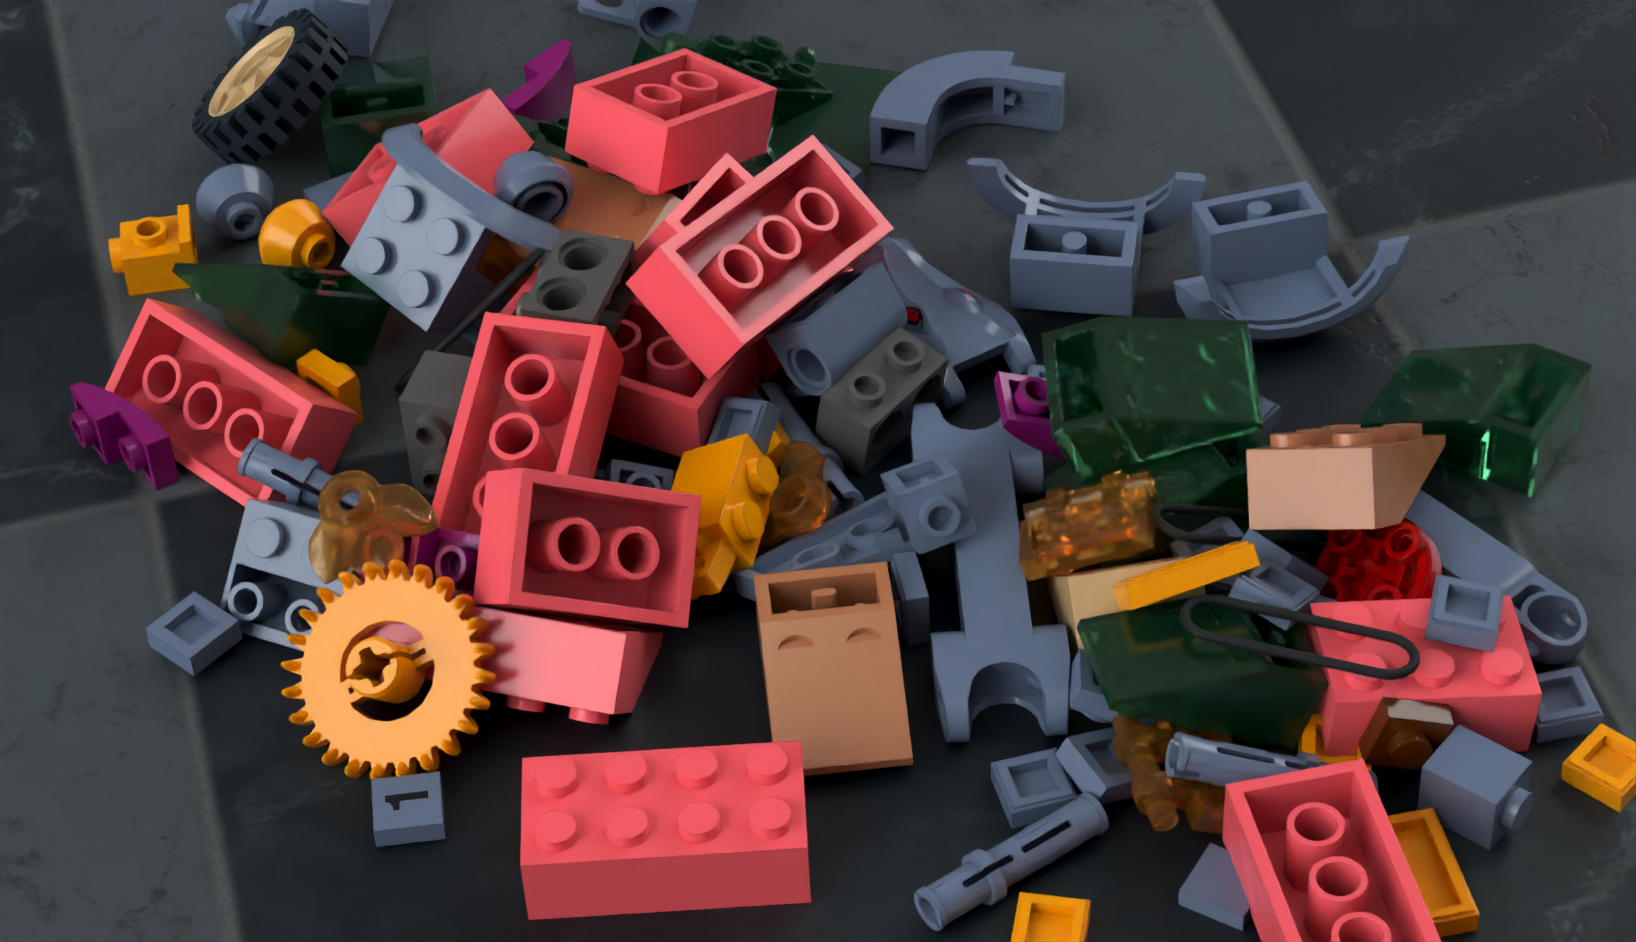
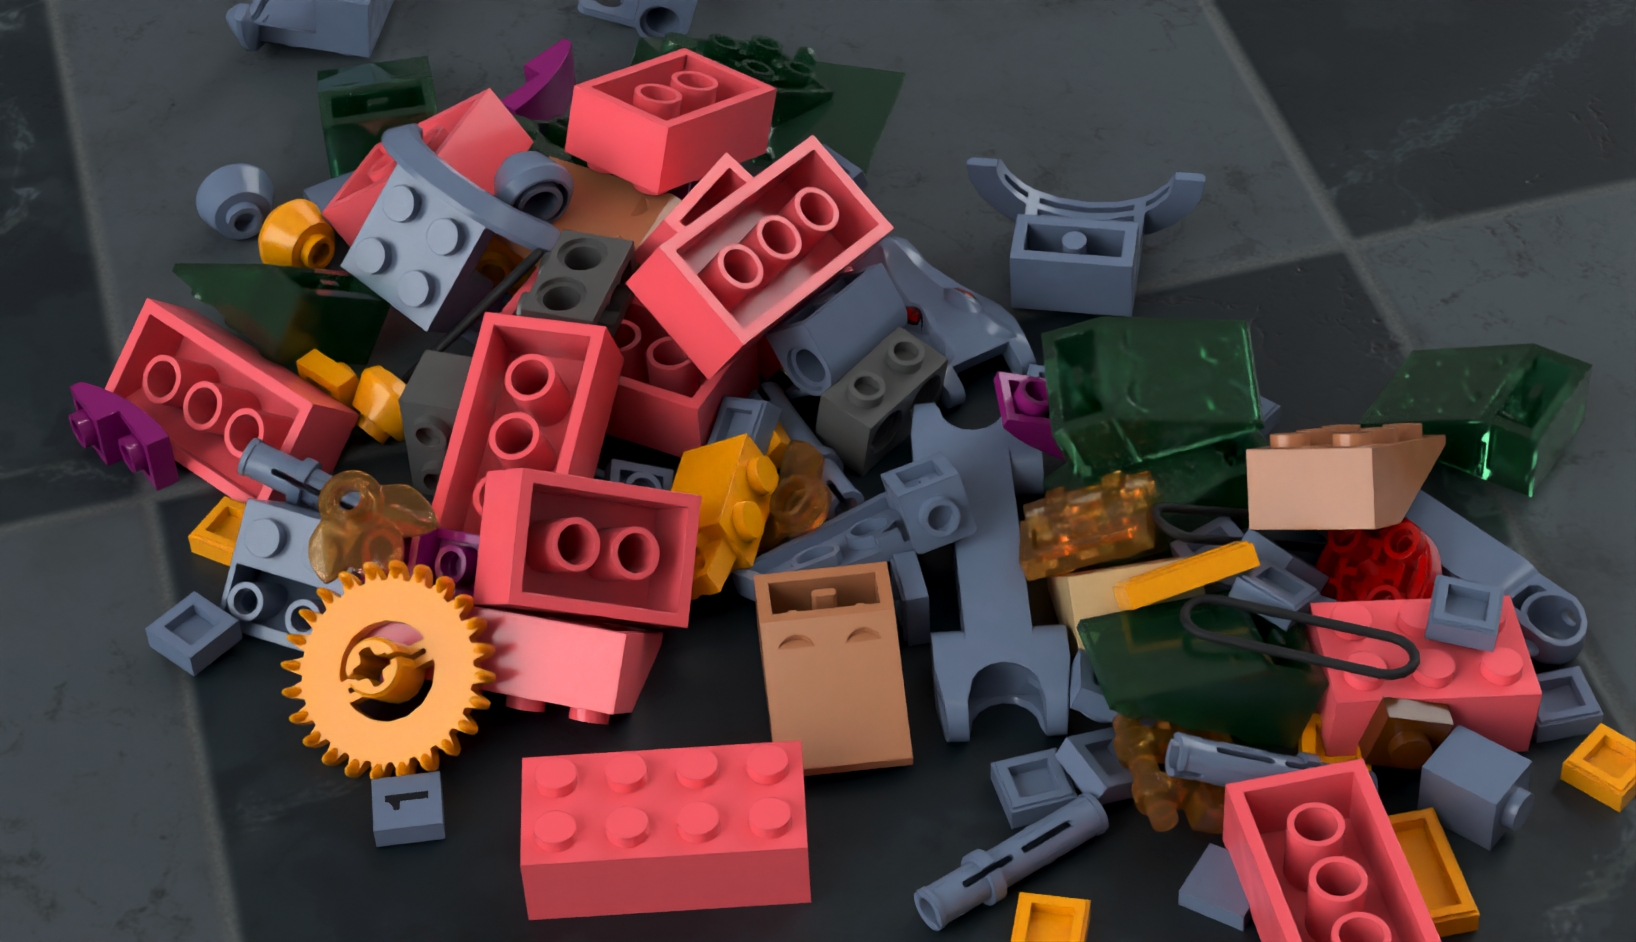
light orange brick [108,204,200,296] -> none
black wheel [192,8,348,165] -> none
sand blue arch [869,50,1066,171] -> none
sand blue piece [1173,181,1410,345] -> none
none -> light orange tile [188,496,246,566]
none -> light orange cone [352,365,407,445]

